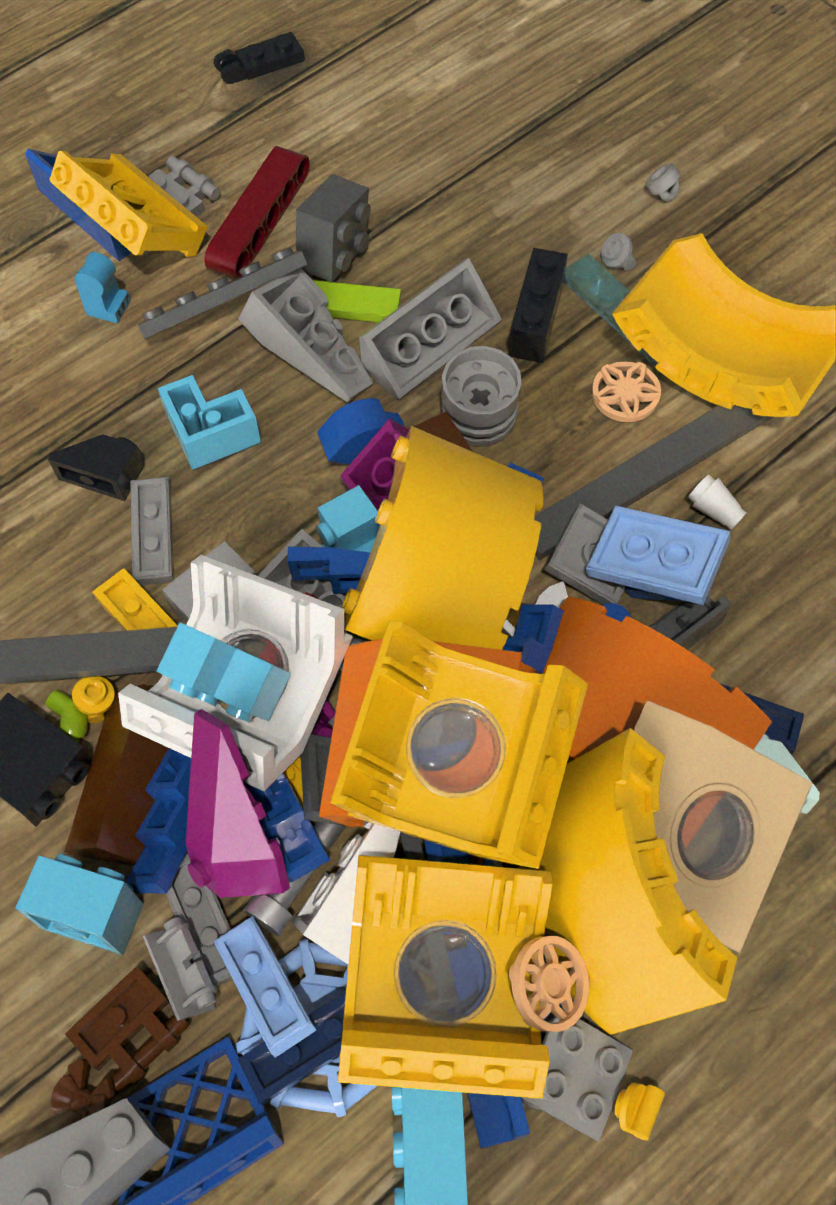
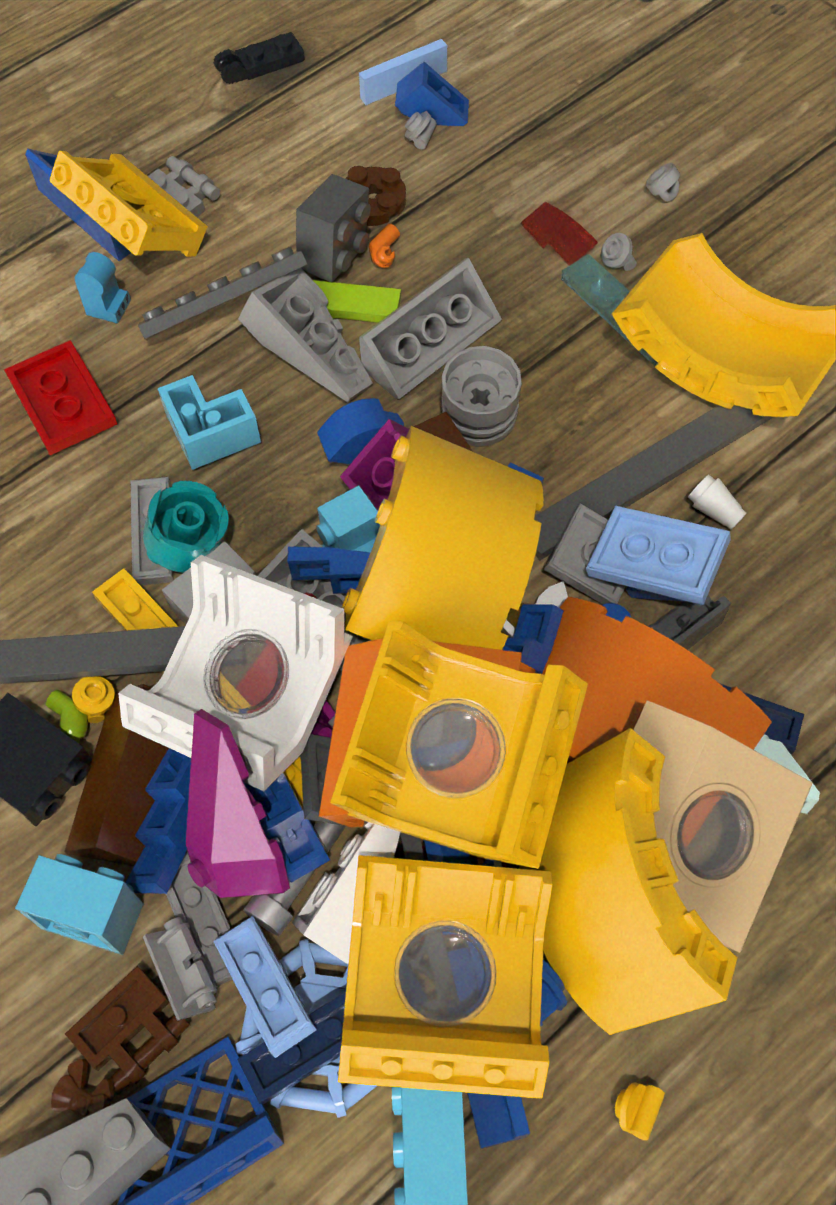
black slope [48,434,145,501] -> none
medium azure brick [156,622,291,723] -> none
dark red beam [204,146,310,278] -> none
black brick [508,248,568,363] -> none
light nougat wheel [509,936,589,1032] -> none
light grey hinge [521,1008,633,1142] -> none
light nougat wheel [592,362,661,422] -> none
none -> red plate [4,340,118,456]
none -> teal brick [143,481,229,573]
none -> reddish brown plate [345,166,406,226]
none -> light blue tile [359,39,447,105]
none -> orange arm [369,224,400,268]
none -> blue slope [395,62,469,126]
none -> light grey plate [405,111,437,150]
none -> clear red slope [521,202,598,268]

